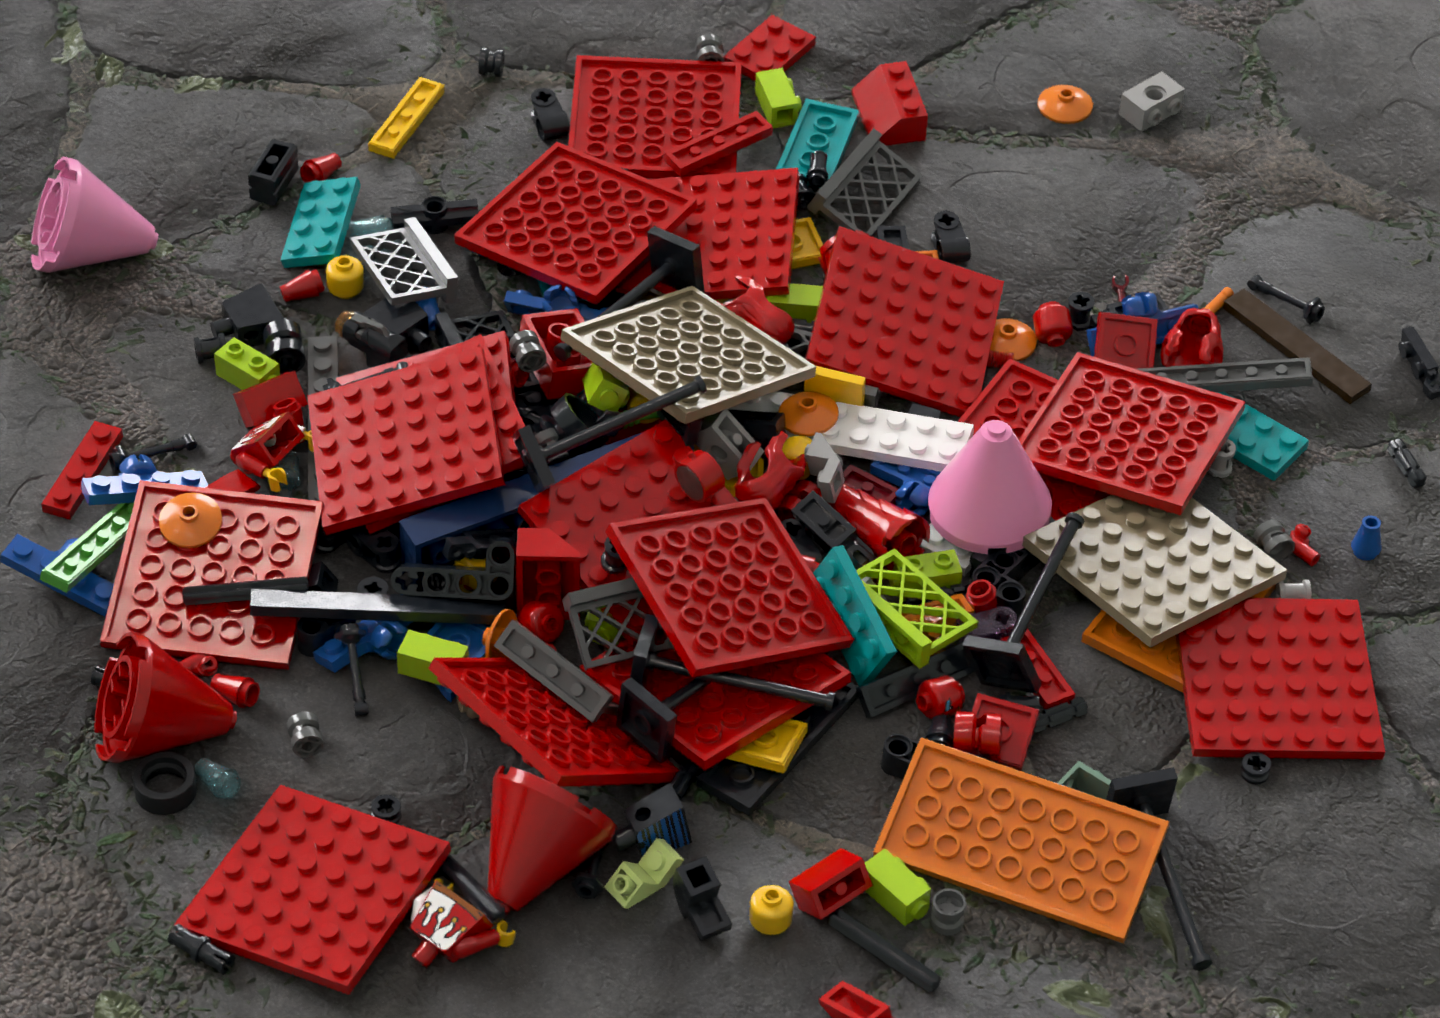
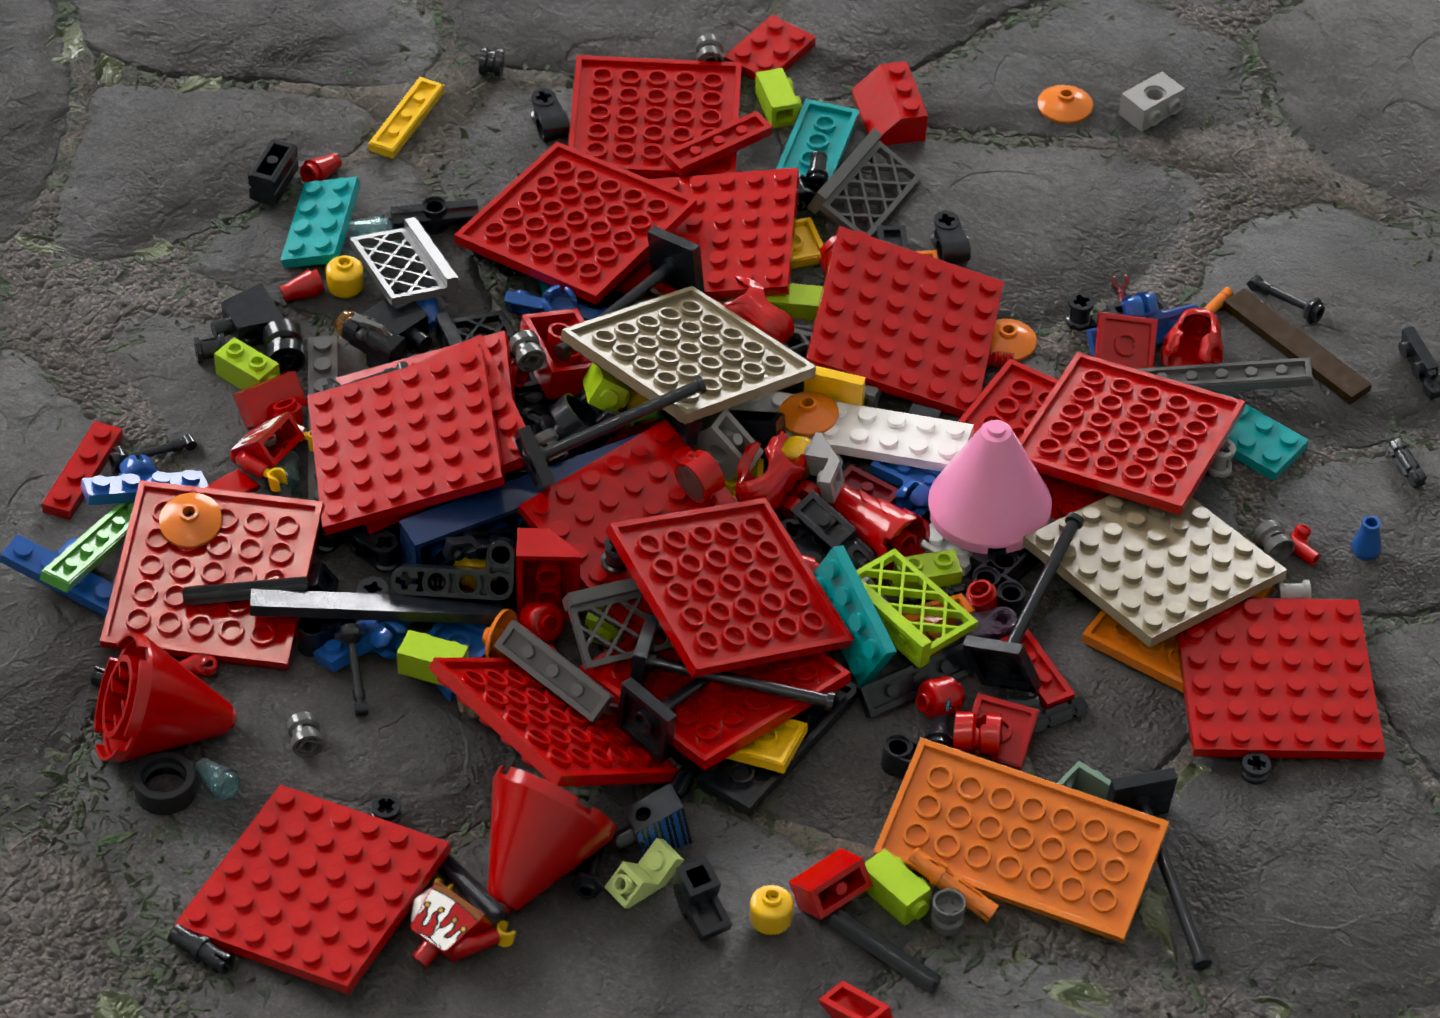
bright pink cone [31,157,158,273] -> none
red cone [210,673,260,708] -> none
red head [1033,301,1073,347] -> none
none -> orange pin [905,847,1000,923]

